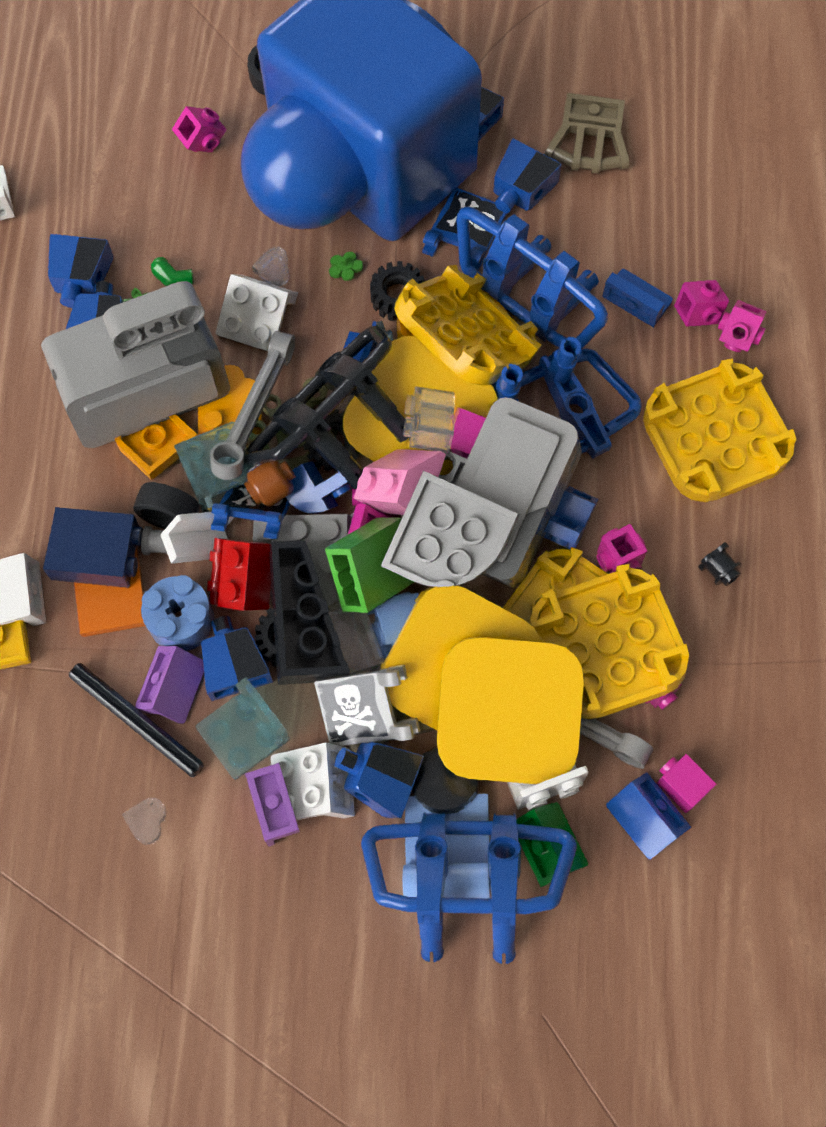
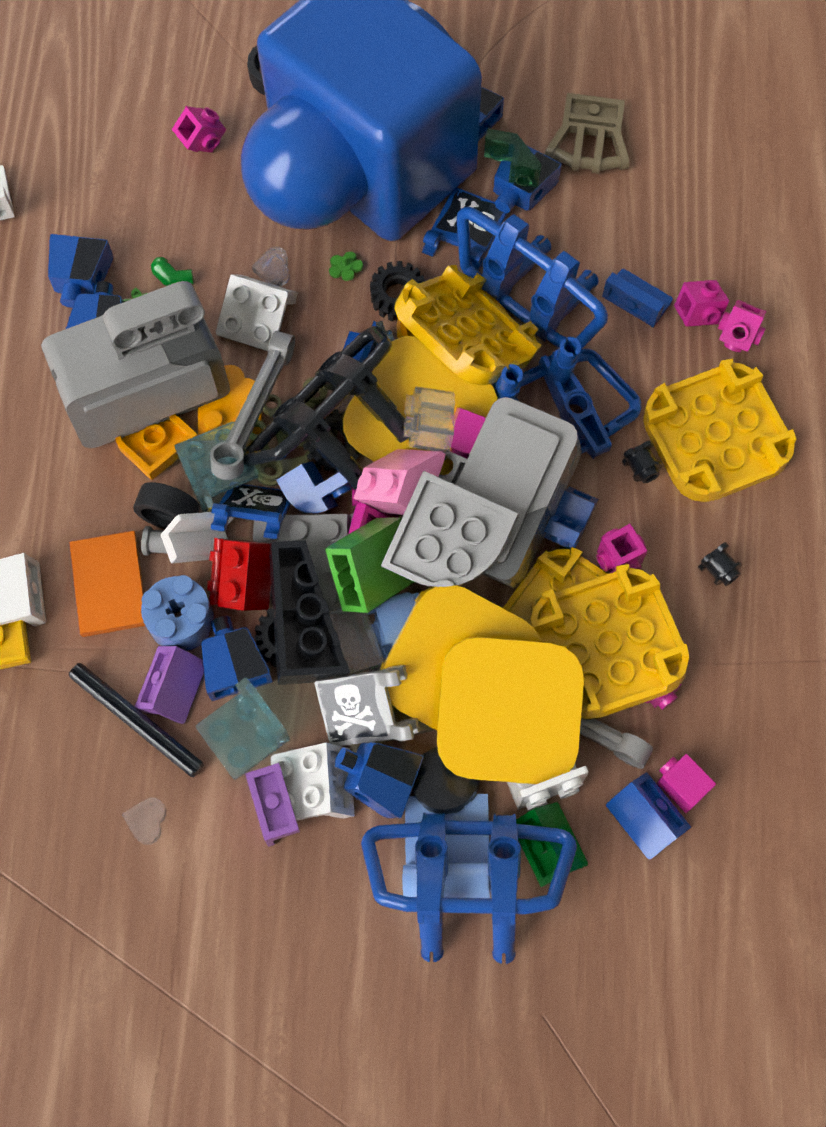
dark blue brick [43,507,143,588] -> none
dark orange head [244,461,296,506] -> none
none -> clear green slope [484,129,542,187]
none -> black brick [622,441,663,483]

